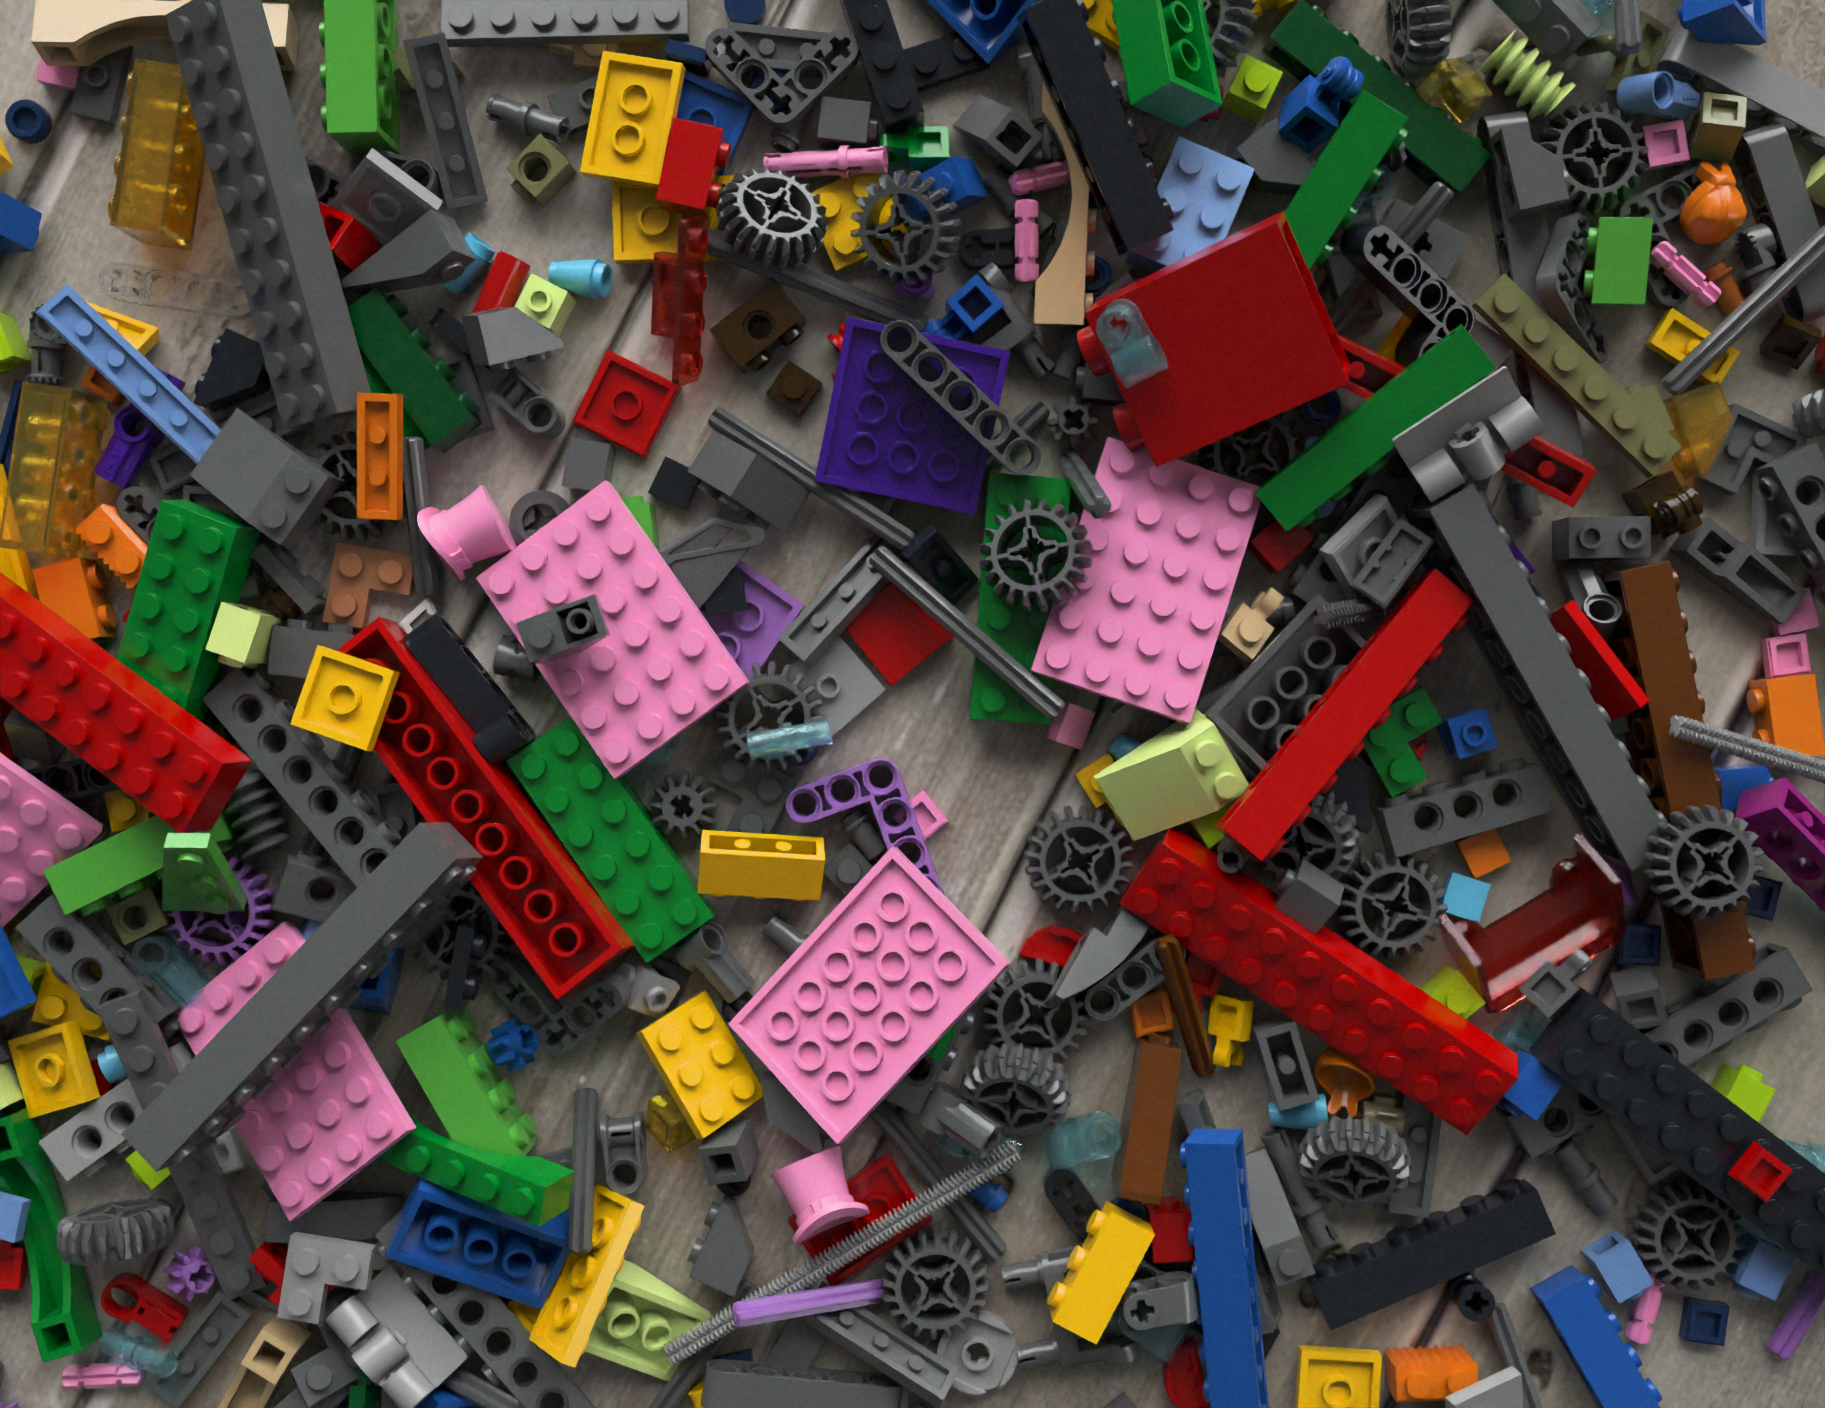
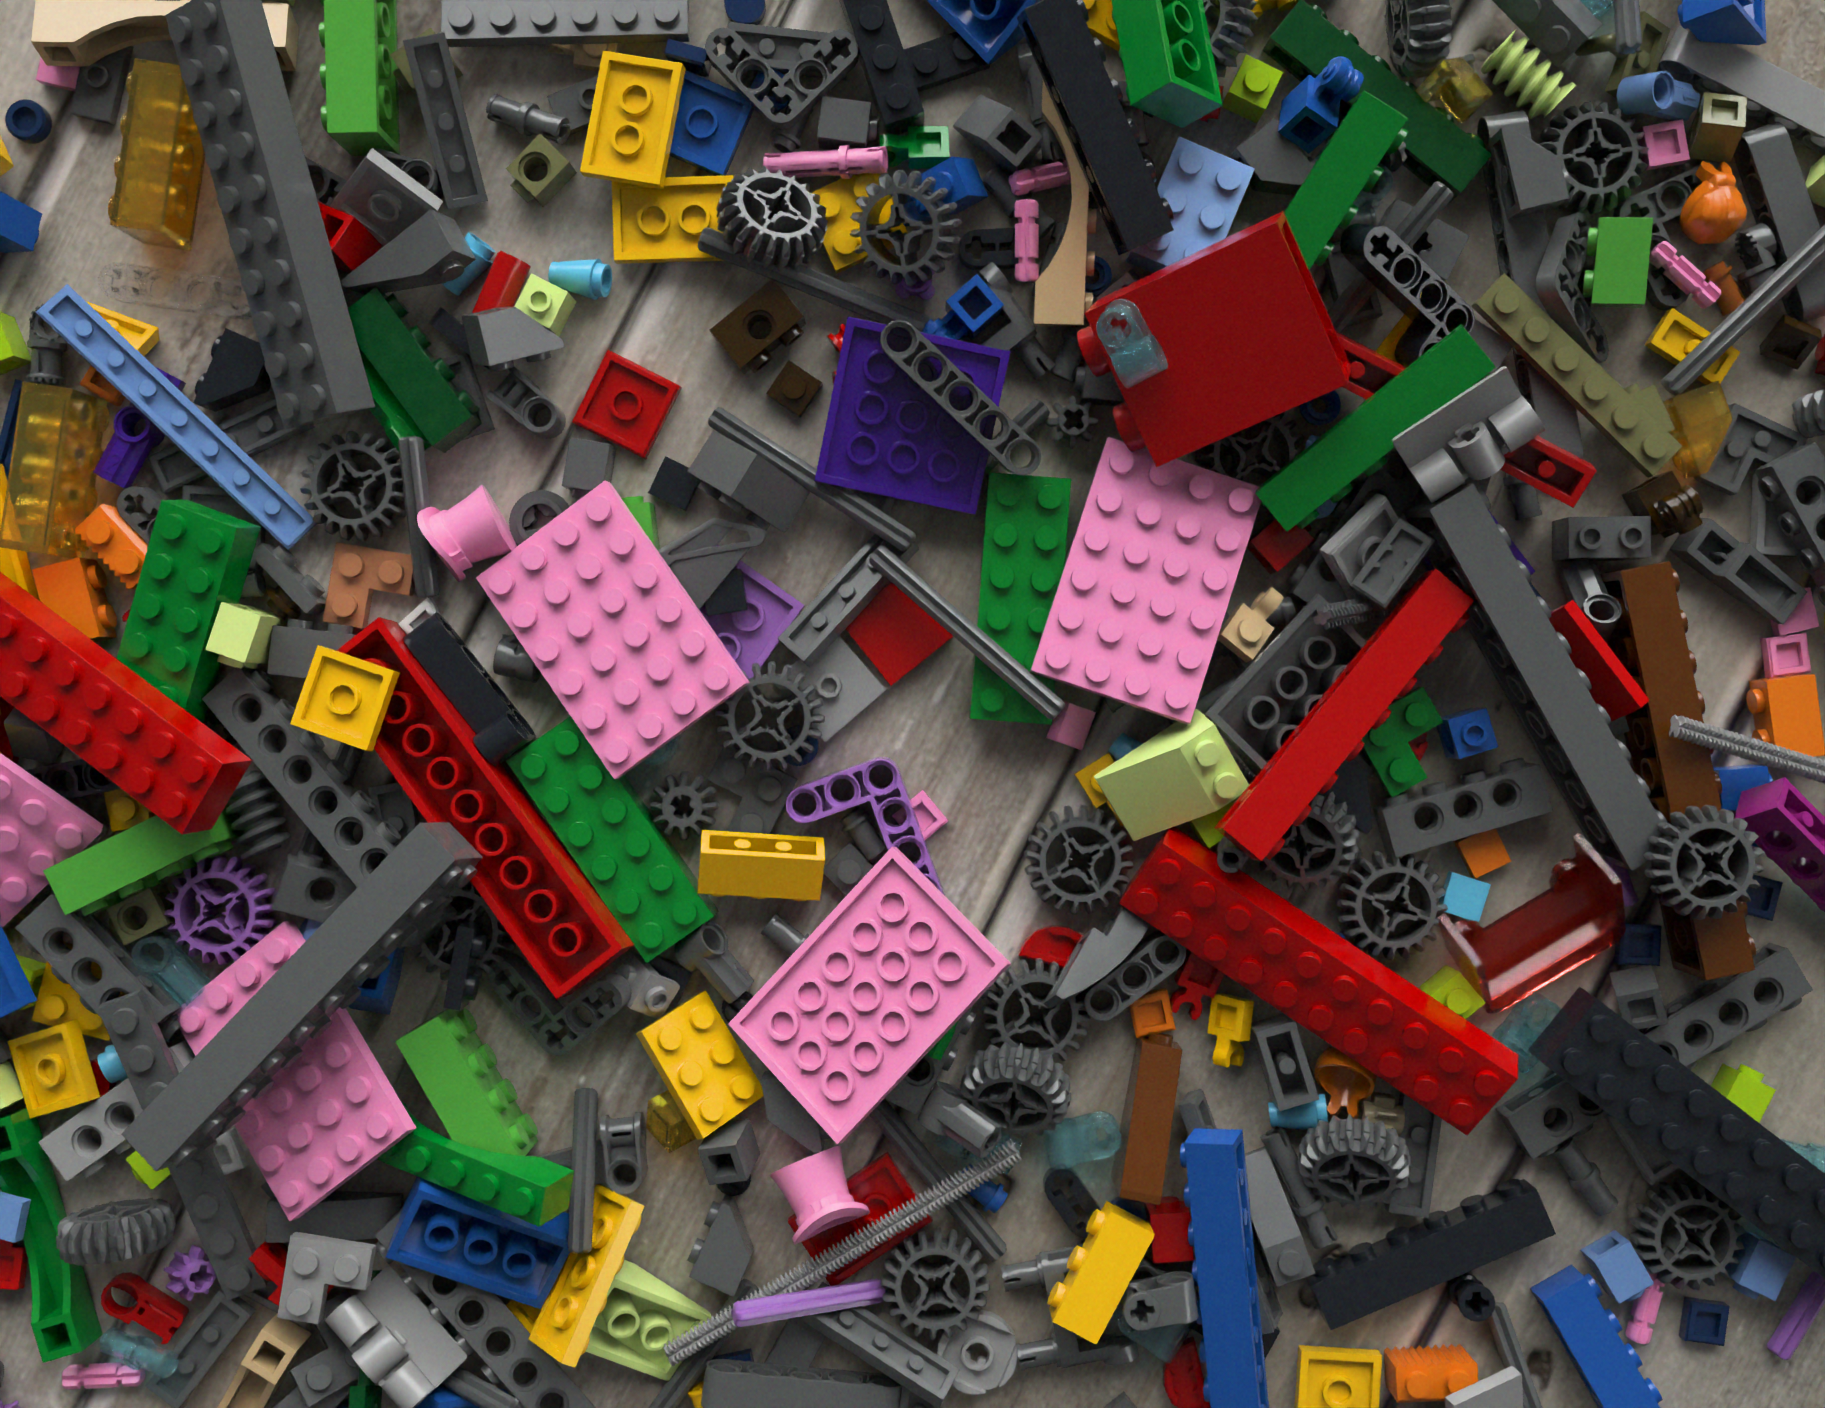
bright green wing [162,833,247,914] -> none
dark grey slope [190,408,342,547] -> none
orange plate [357,392,403,520] -> none
blue gear [487,1018,538,1073] -> none
dark grey slope [516,594,610,664] -> none
clear red bracket [651,216,709,387] -> none
red brick [656,117,731,220] -> none
clear light blue pin [746,718,833,759] -> none
black plate [901,524,980,606] -> none
dark grey gear [979,499,1093,612] -> none
dark grey axle [1058,448,1111,519] -> none
reddish brown axle [1155,934,1216,1077] -> none
dark grey brick [1274,859,1344,934] -> none
blue brick [1495,1049,1566,1121] -> none
dark grey plate [1518,948,1595,1019] -> none
red tile [1727,1141,1793,1203] -> none

